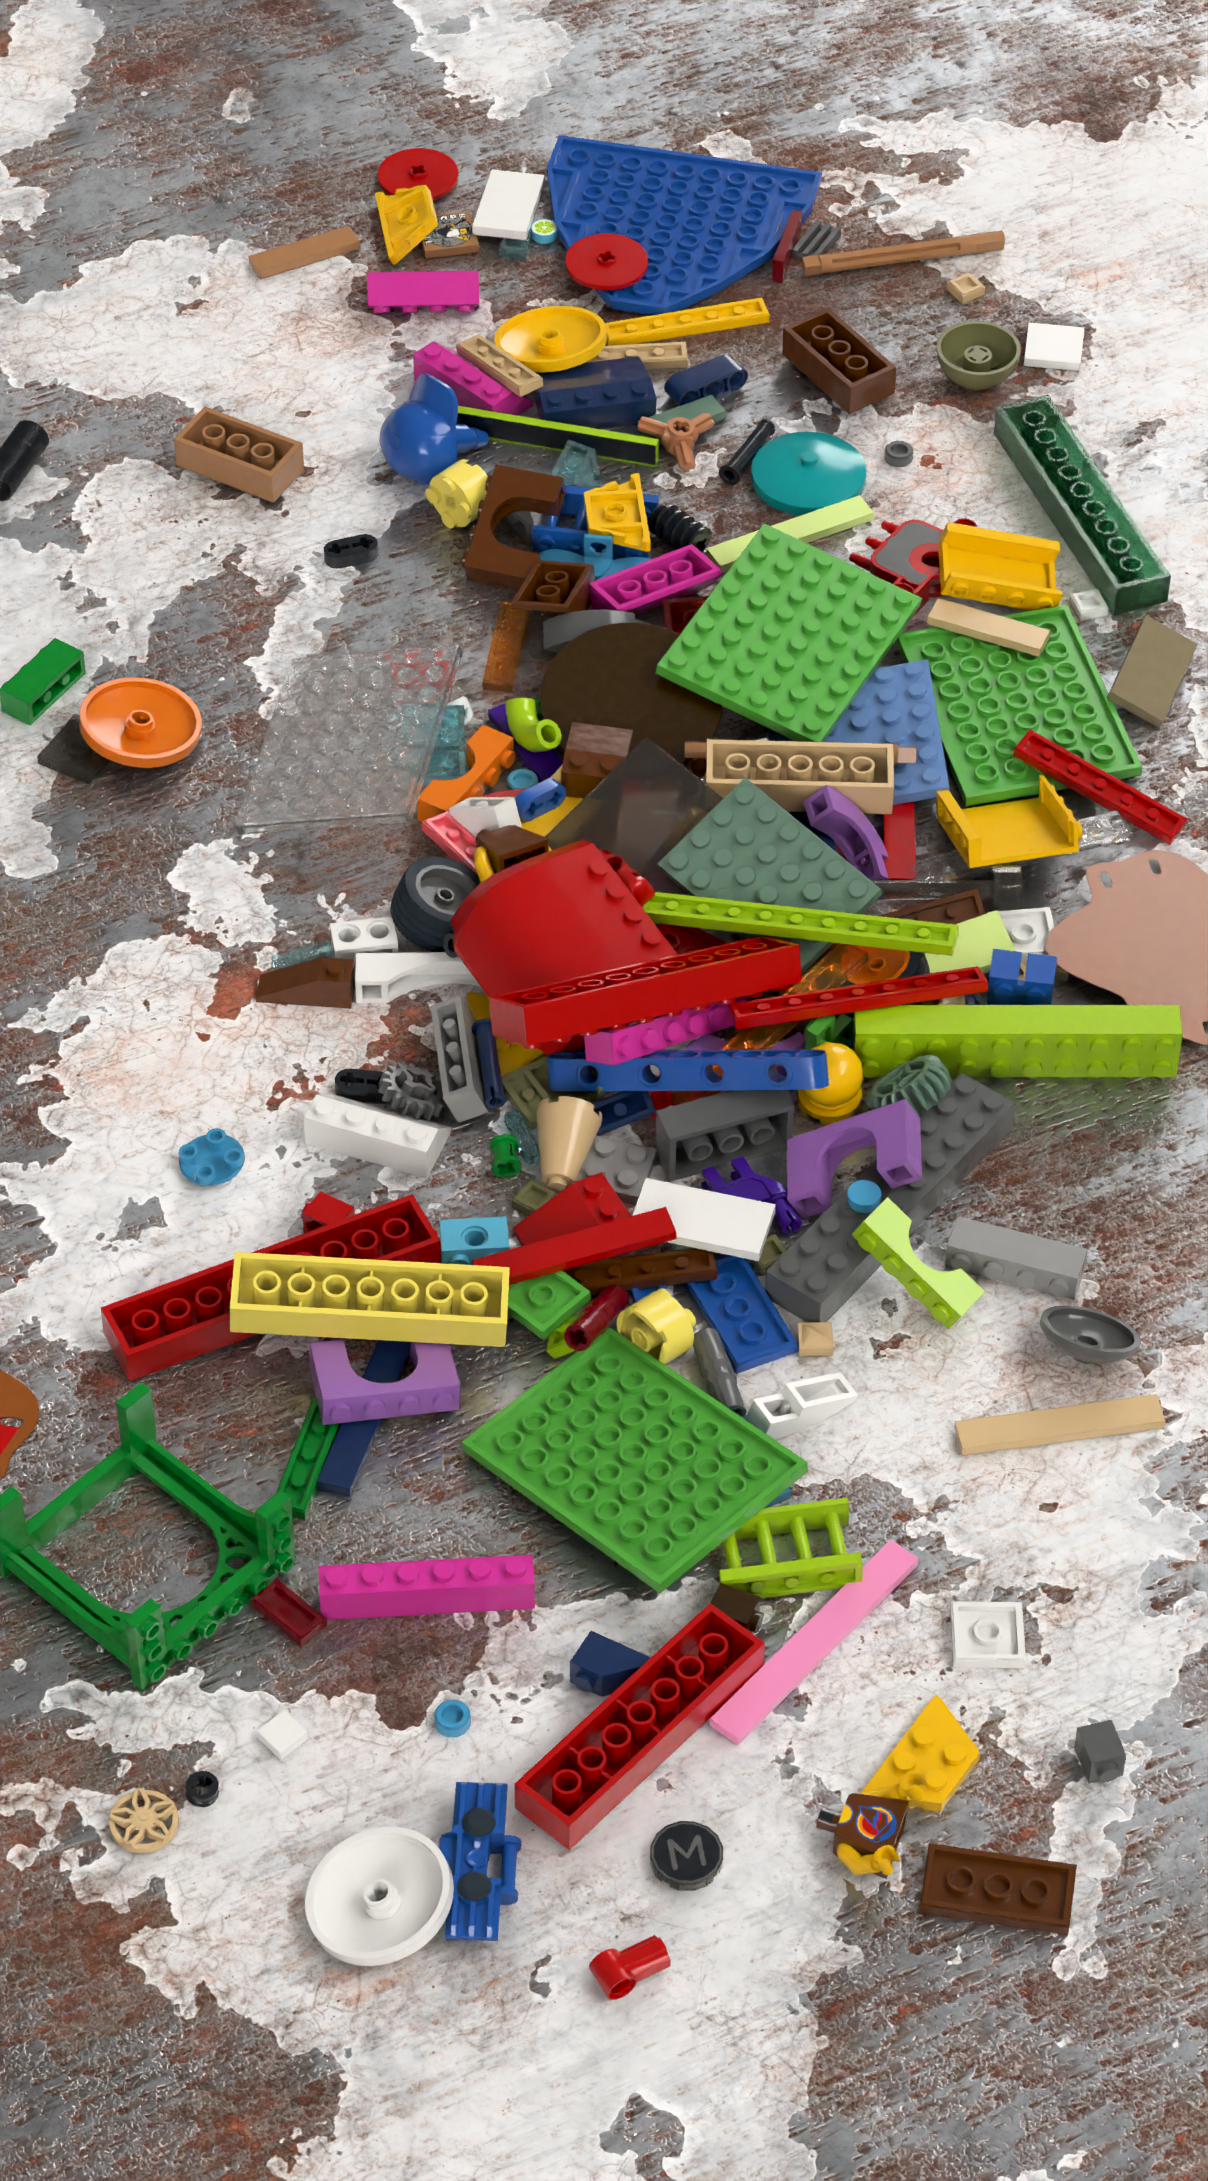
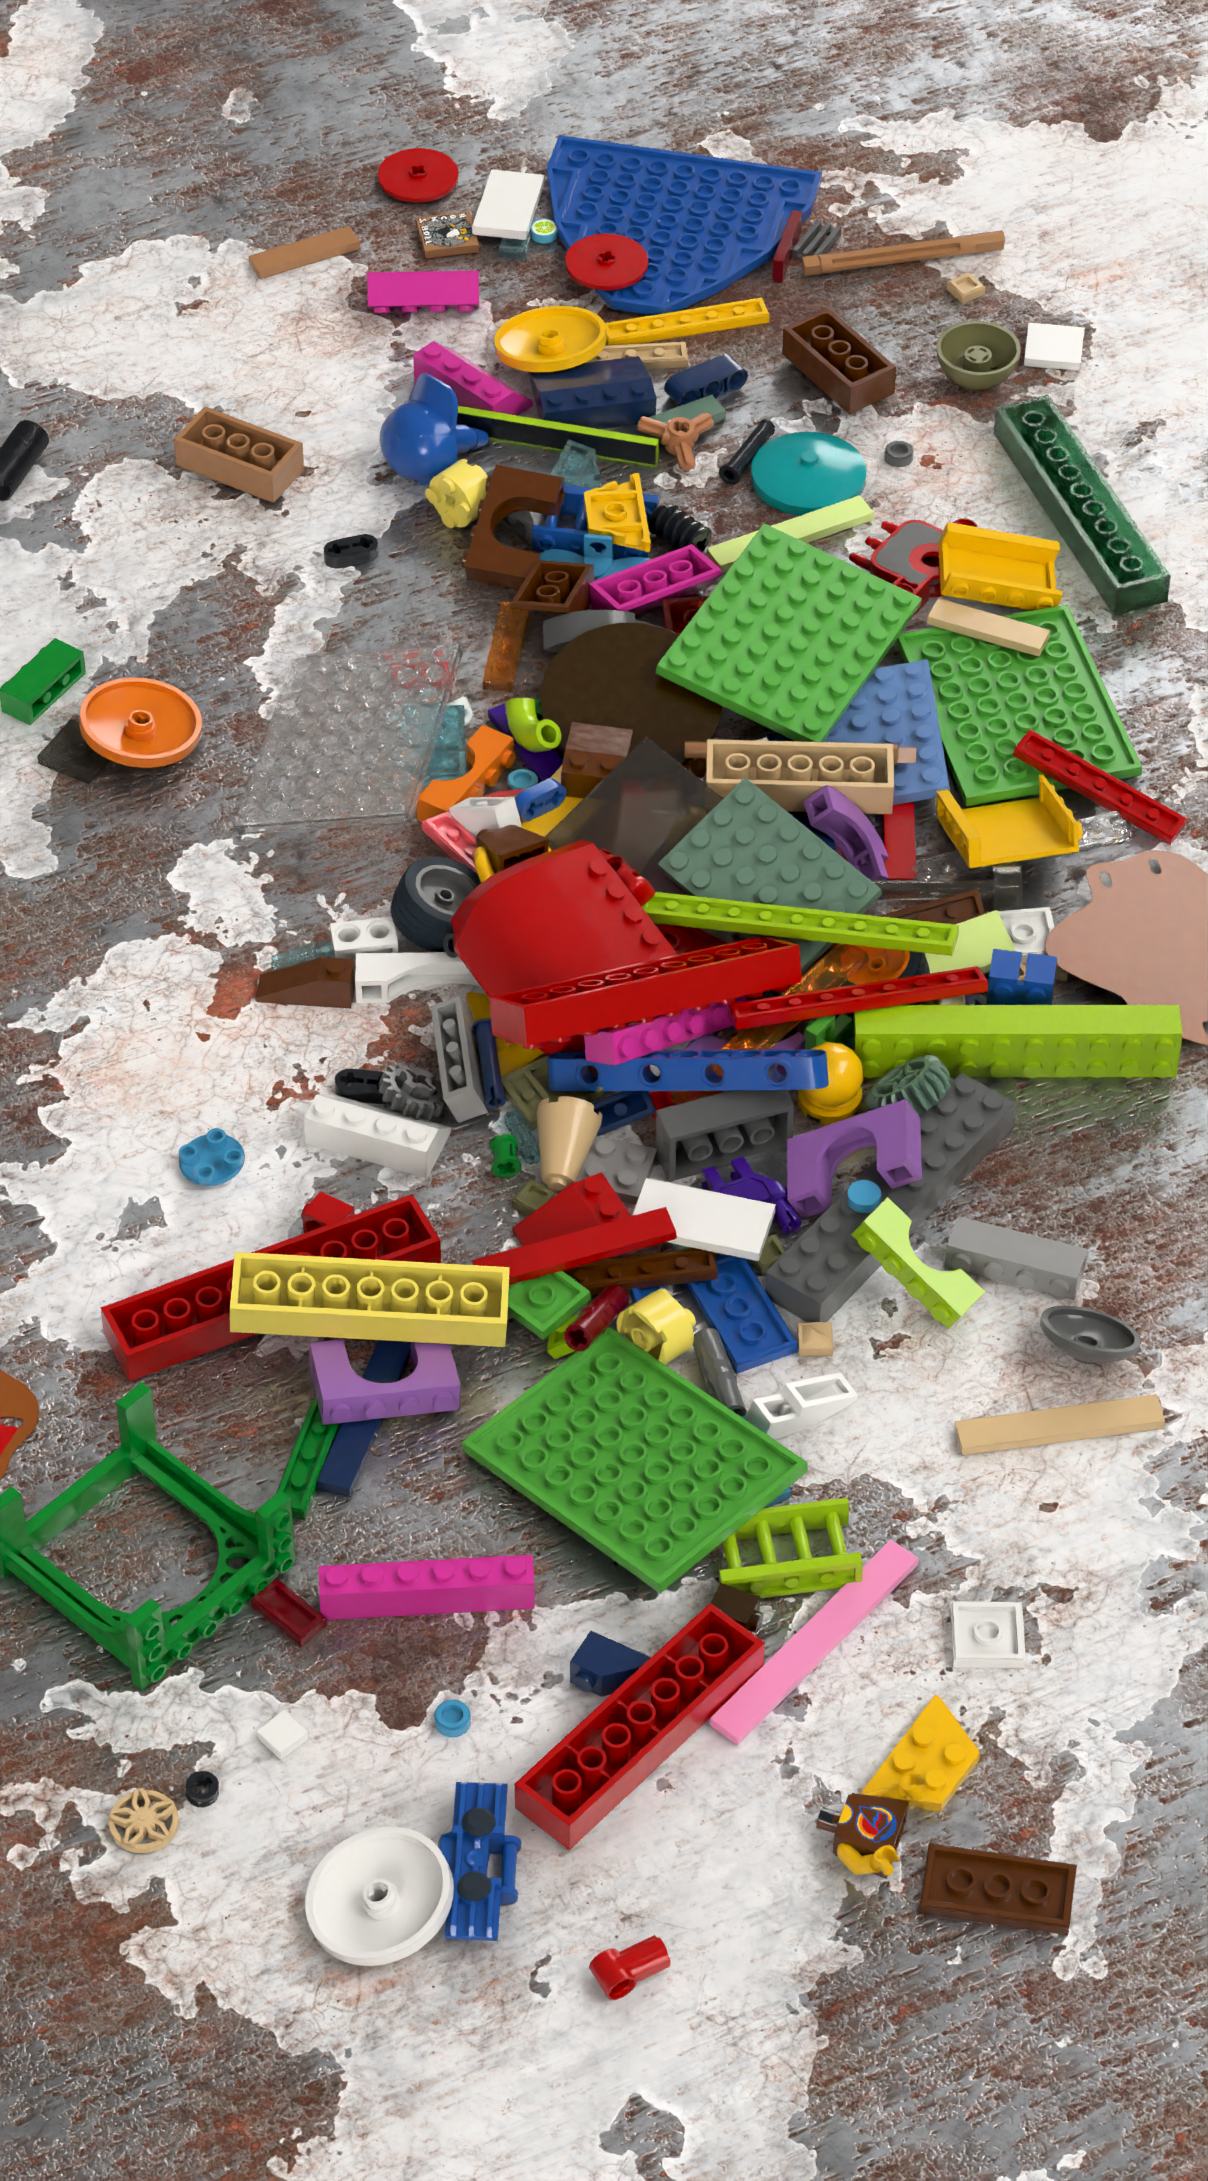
yellow wing [375,185,438,265] -> none
medium azure brick [440,1216,509,1265] -> none
tan tile [456,334,543,397] -> none
black tile [650,1821,723,1891] -> none
white tile [1069,588,1109,621] -> none
dark grey brick [1074,1720,1126,1784] -> none
dark tan tile [1107,615,1198,728] -> none

